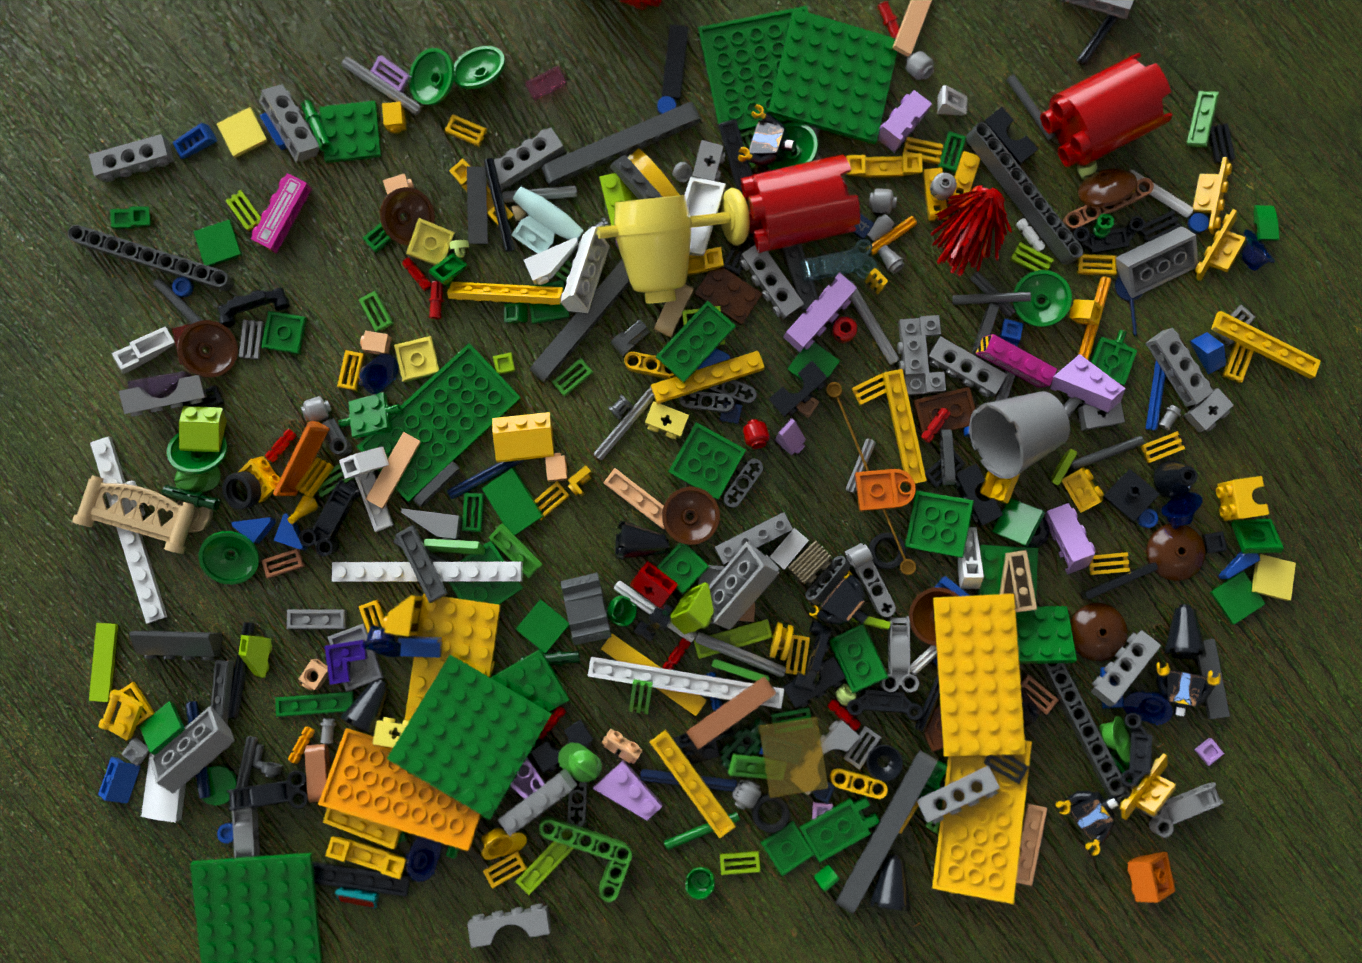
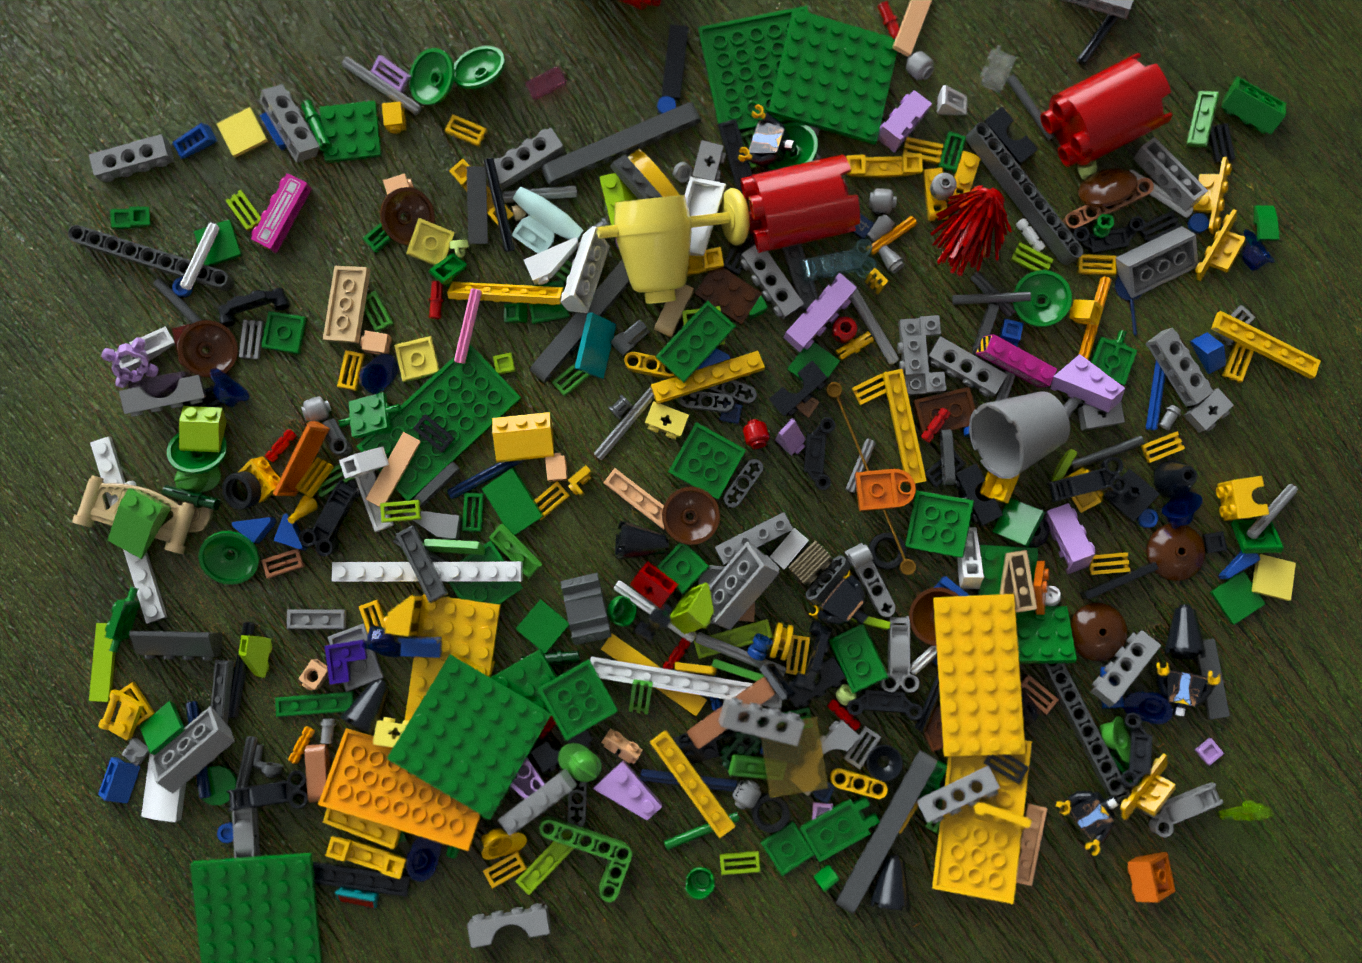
red axle [402,257,431,291] -> none
none -> lavender piece [101,337,159,388]
none -> green plate [105,587,140,653]
none -> bright green slope [107,488,171,559]
none -> white axle [180,223,219,290]
none -> clear blue piece [210,368,249,407]
none -> tan plate [323,266,371,343]
none -> lime tile [380,500,422,523]
none -> black tile [413,414,455,453]
none -> bright pink axle [454,289,482,364]
none -> green plate [537,659,618,741]
none -> teal tile [575,312,616,379]
none -> yellow tile [674,662,717,676]
none -> light grey brick [719,698,804,746]
none -> blue wheel [747,634,773,661]
none -> green slope [749,295,768,320]
none -> black tile [760,663,796,701]
none -> black plate [803,417,835,490]
none -> yellow pin [835,331,874,361]
none -> yellow plate [974,802,1032,830]
none -> clear bracket [980,45,1016,93]
none -> orange wing [1033,561,1050,615]
none -> white tile [1045,586,1061,606]
none -> black piece [1046,457,1129,502]
none -> light grey brick [1133,137,1208,212]
none -> clear neon green wing [1218,801,1273,821]
none -> green slope [1221,76,1286,134]
none -> light grey axle [1247,484,1298,539]

